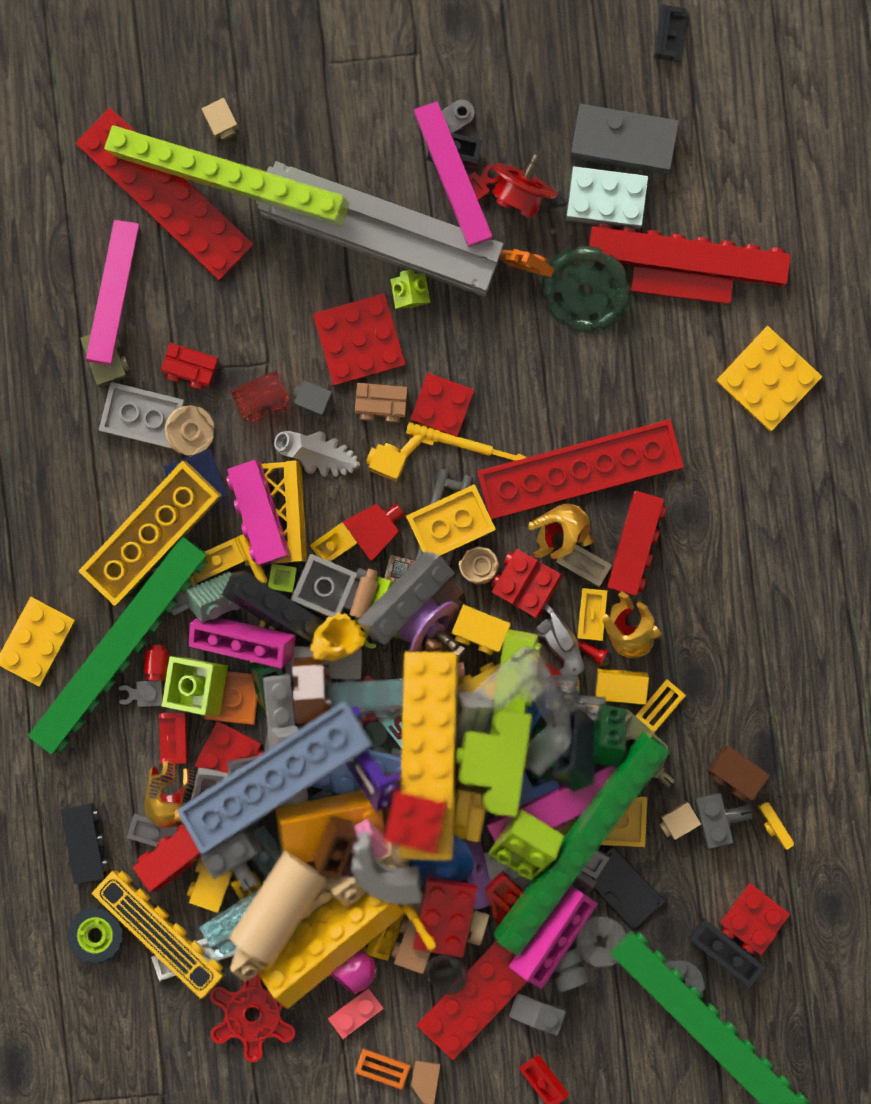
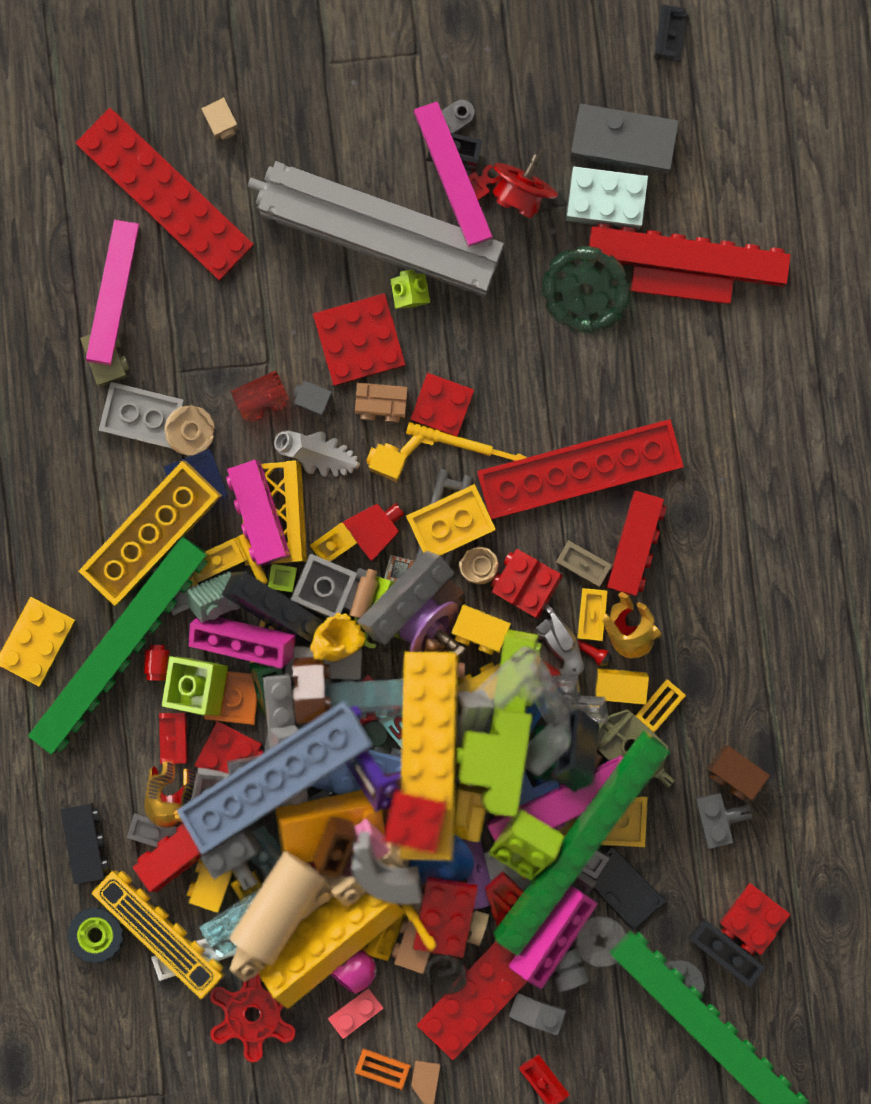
lime brick [104,125,350,227] -> none
flat silver plate [119,680,163,707] -> none
red brick [161,343,219,391] -> none
orange wing [499,249,555,278] -> none
pearl gold piece [528,504,594,559] -> none
dark green brick [593,705,626,767] -> none
tan brick [659,802,701,840] -> none
yellow plate [716,326,822,432] -> none
yellow plate [757,801,794,850] -> none

